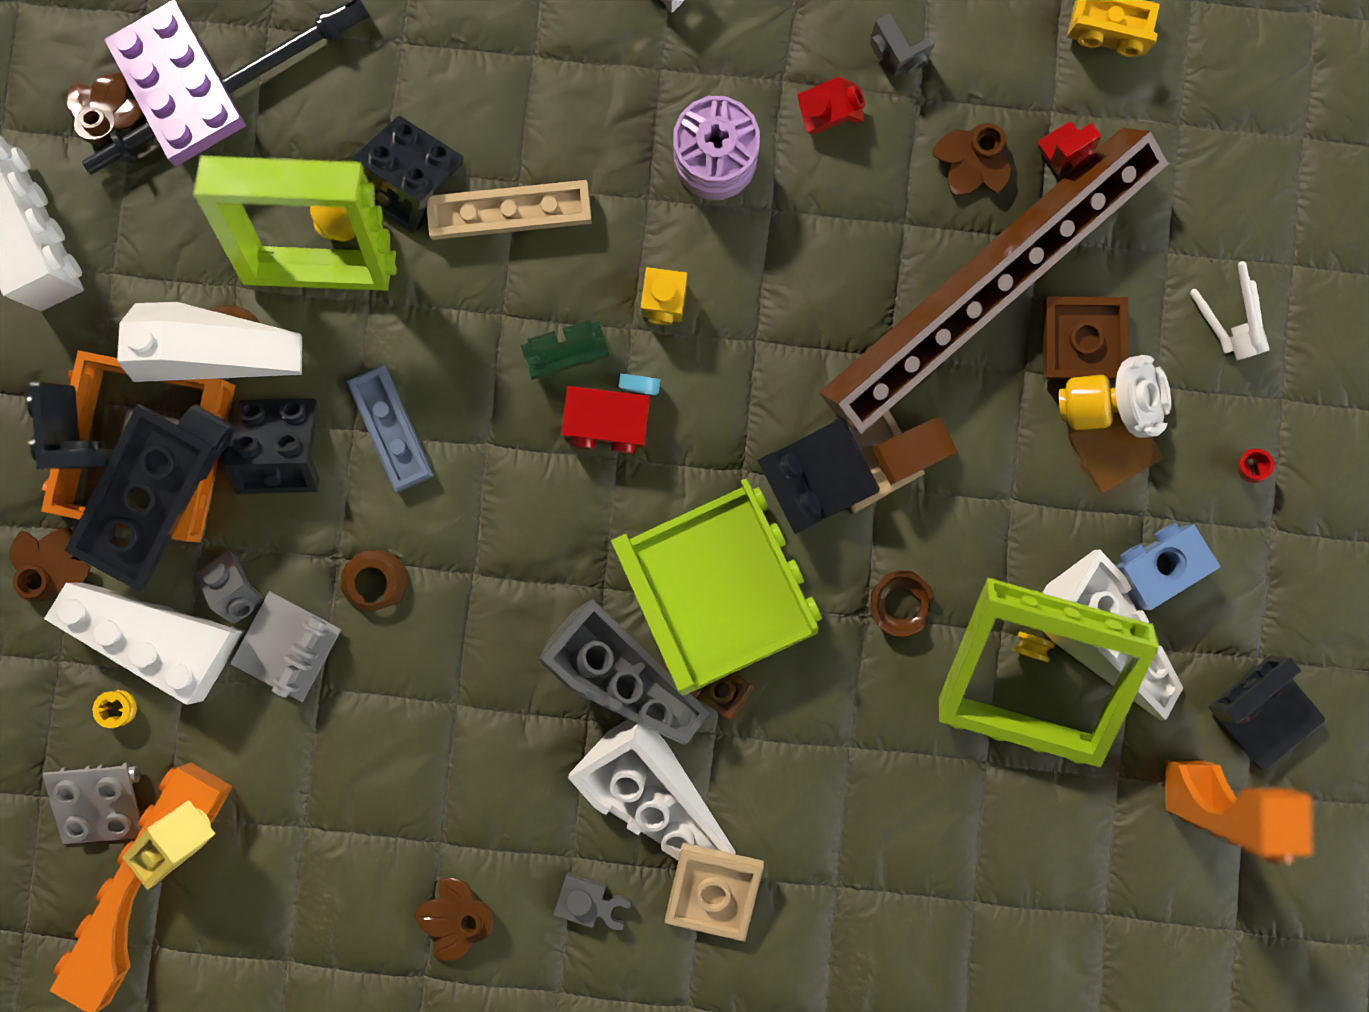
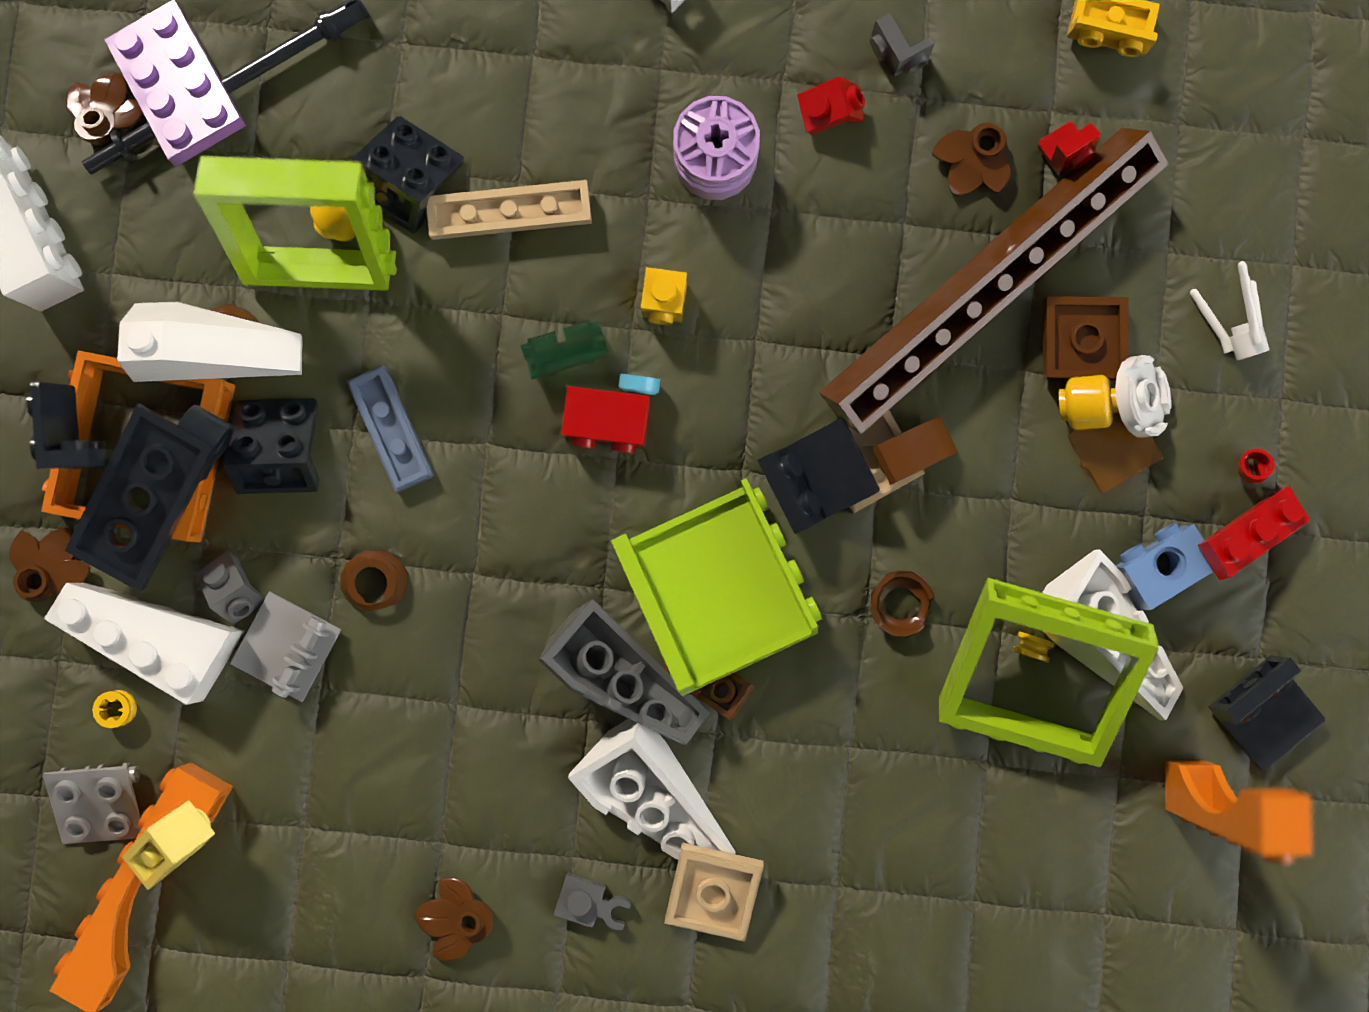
none -> red plate [1198,486,1311,581]

